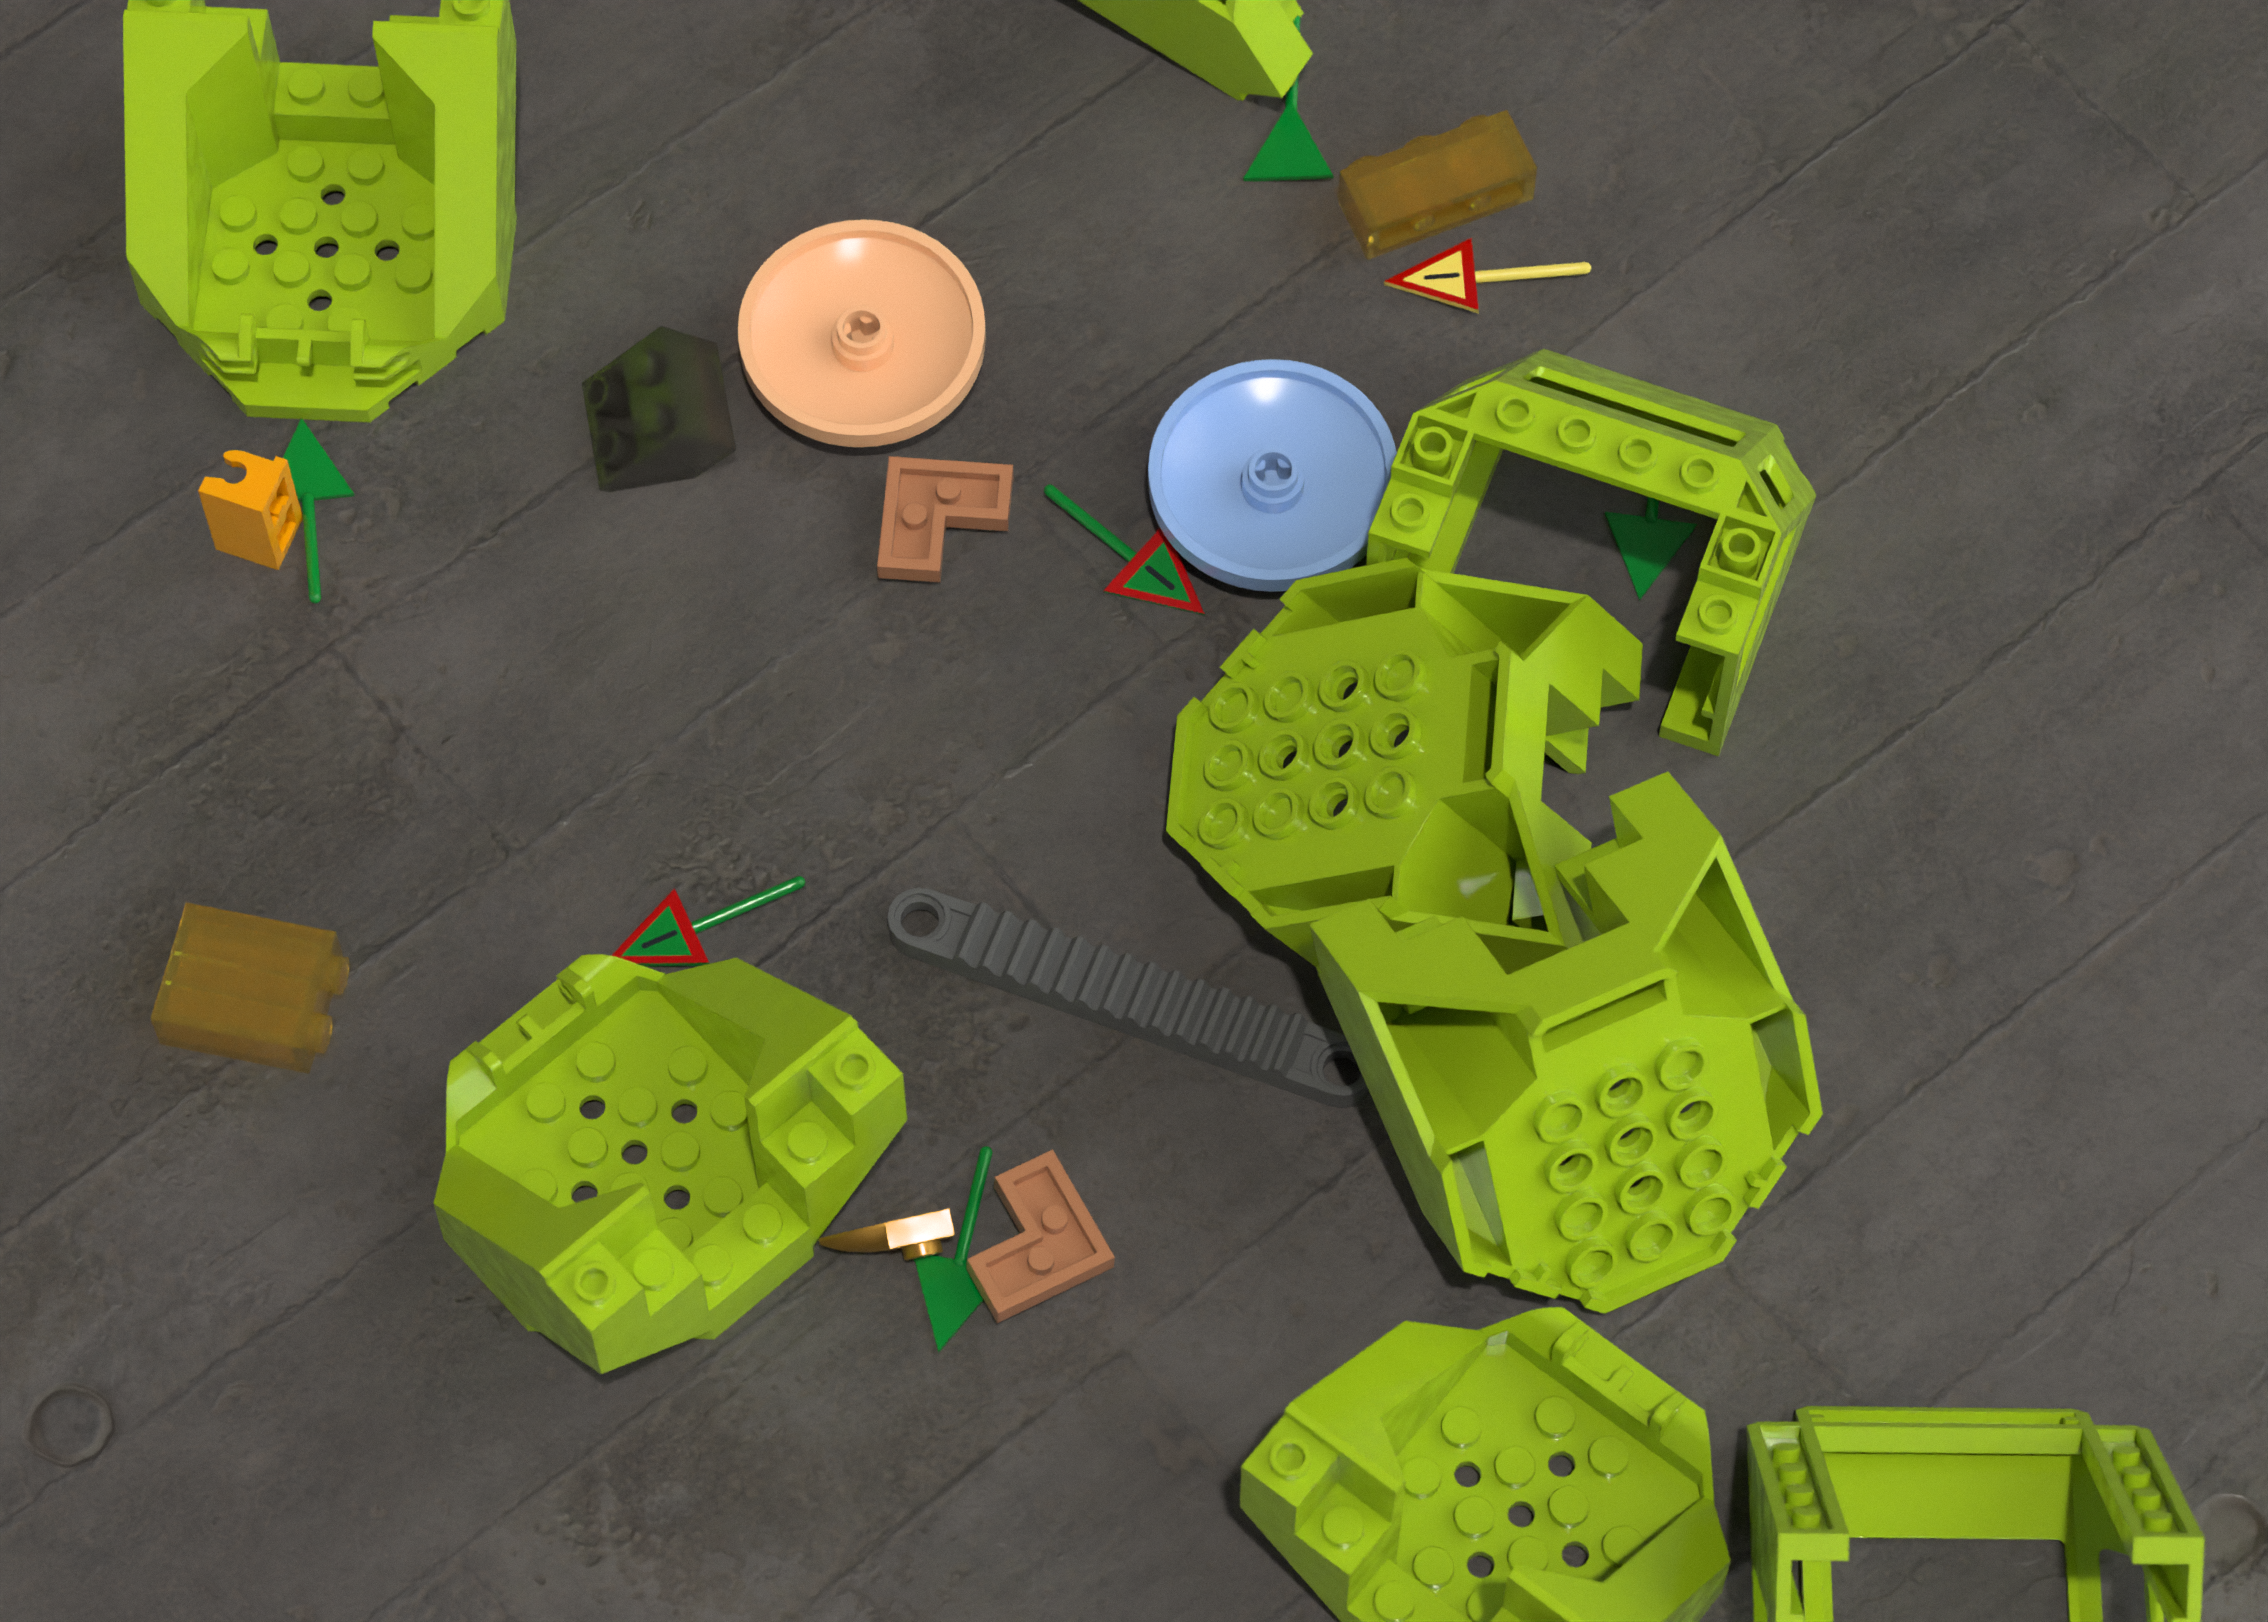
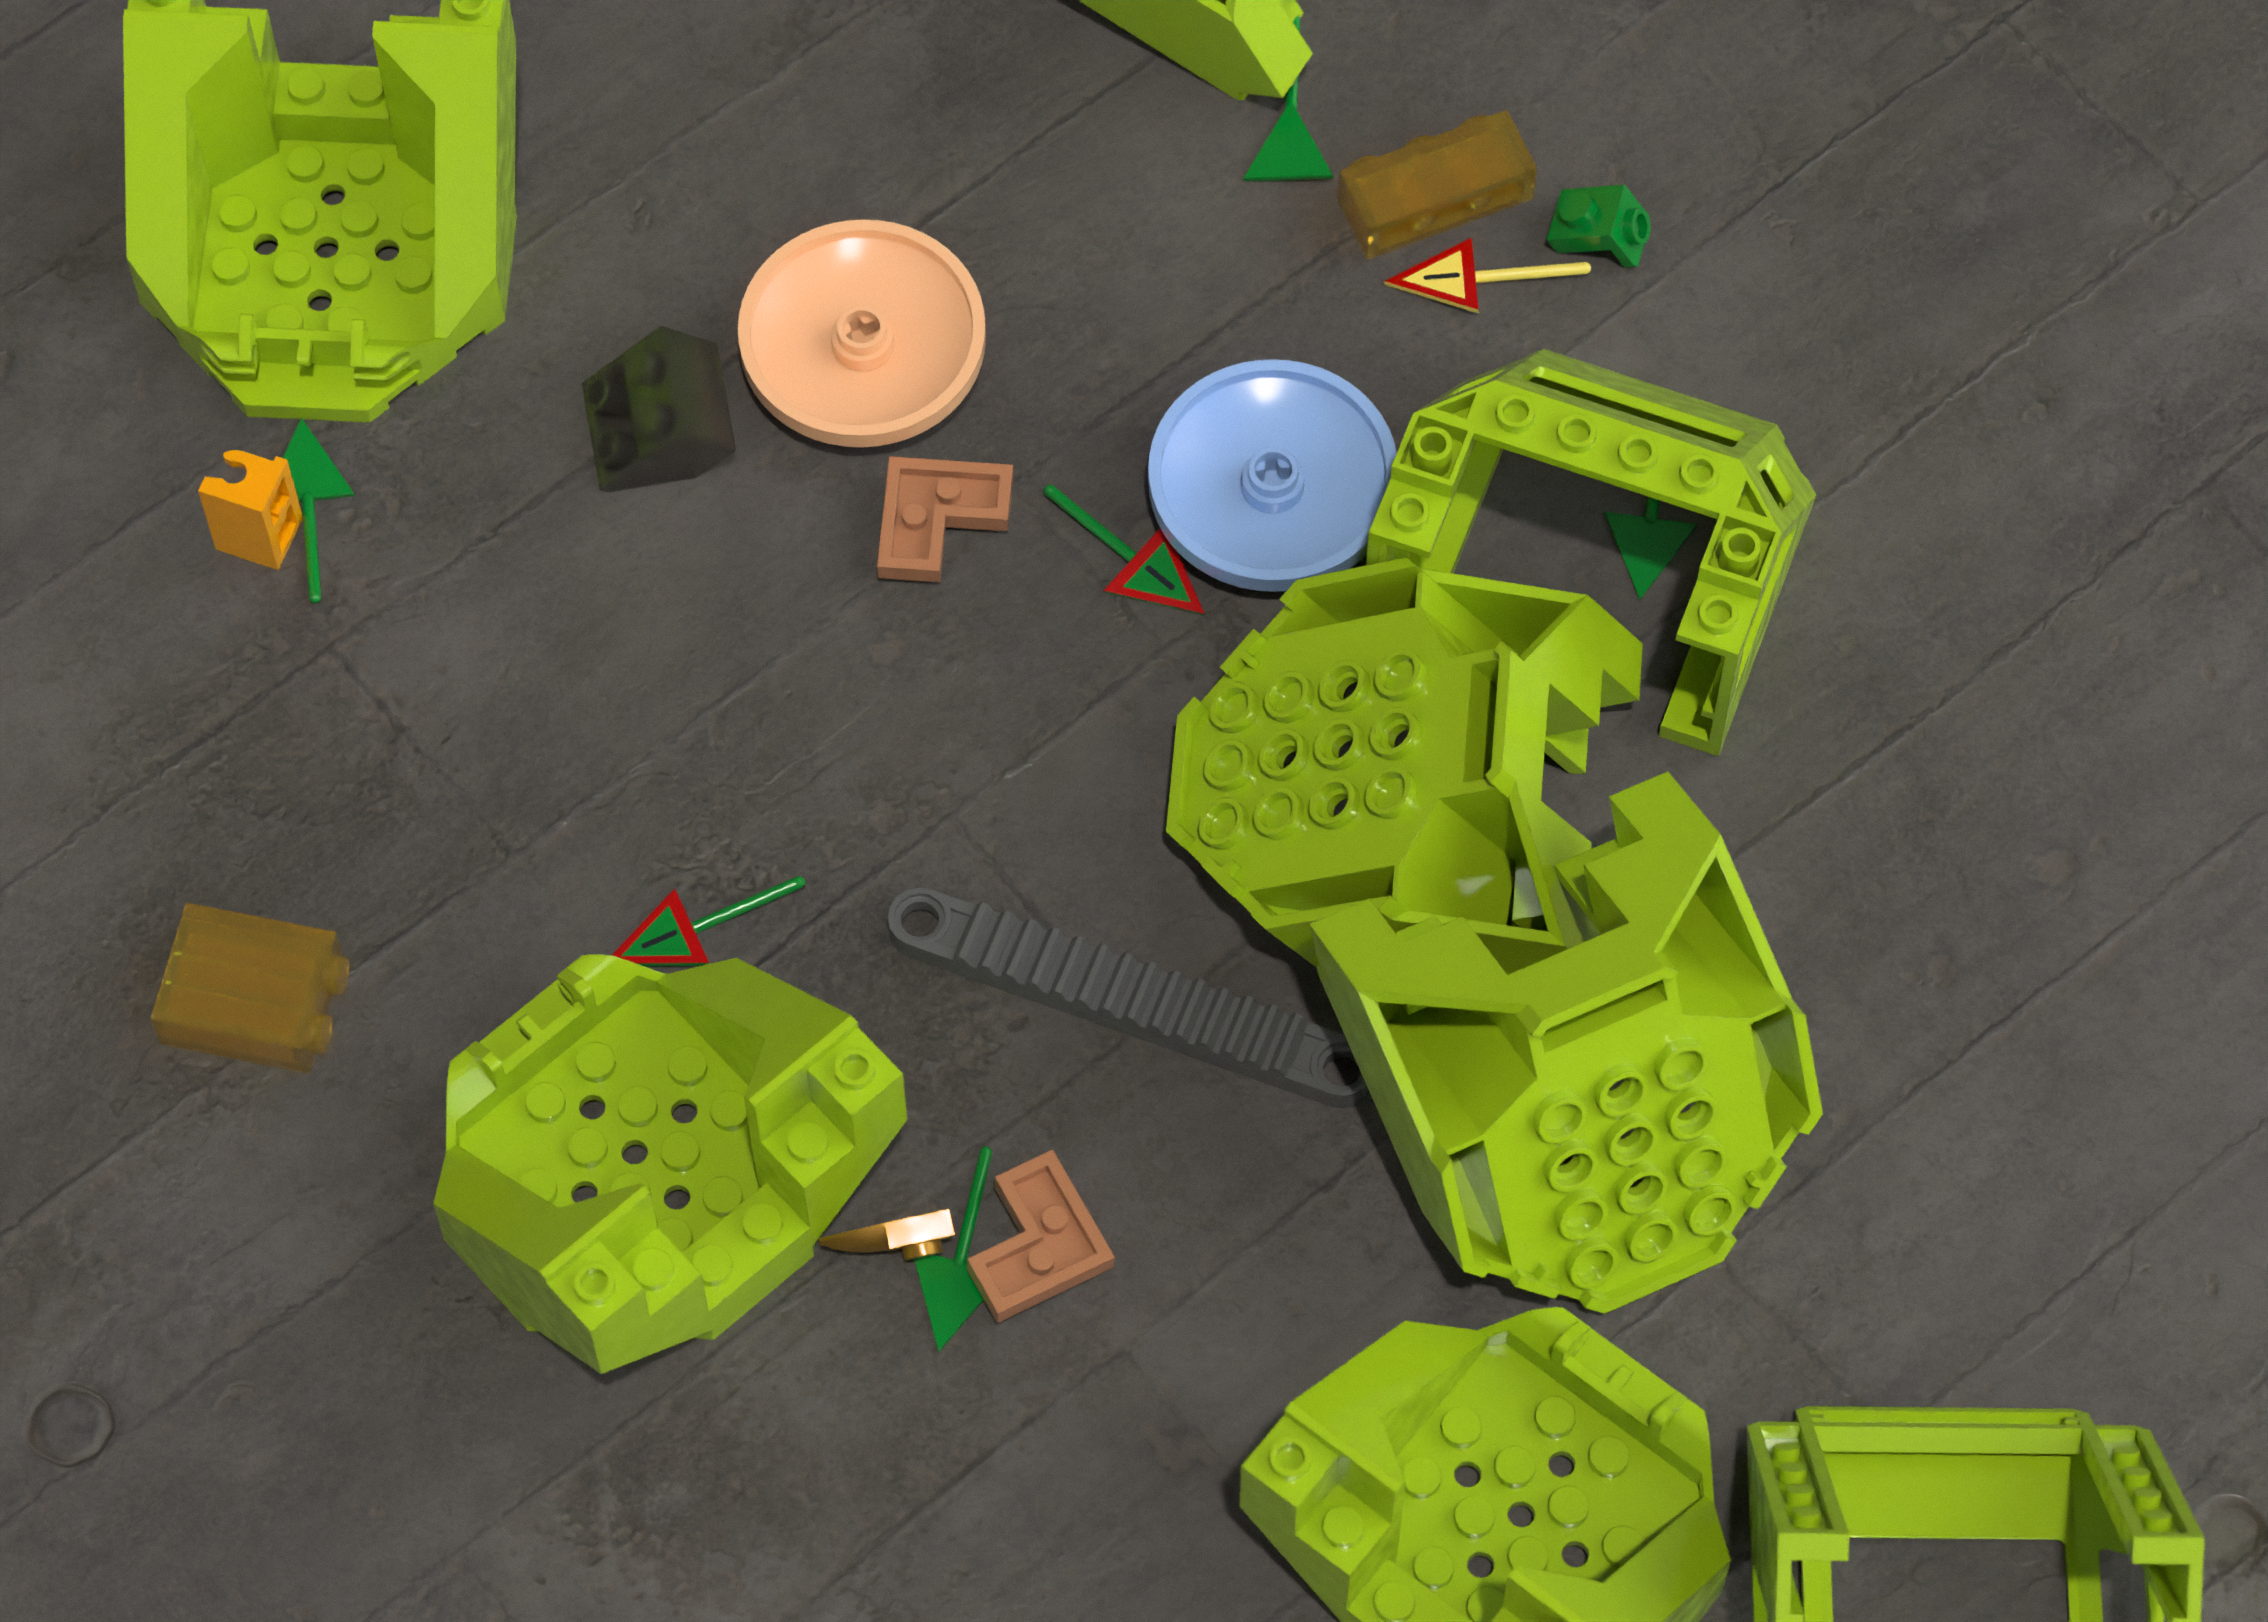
none -> green bracket [1547,184,1651,268]

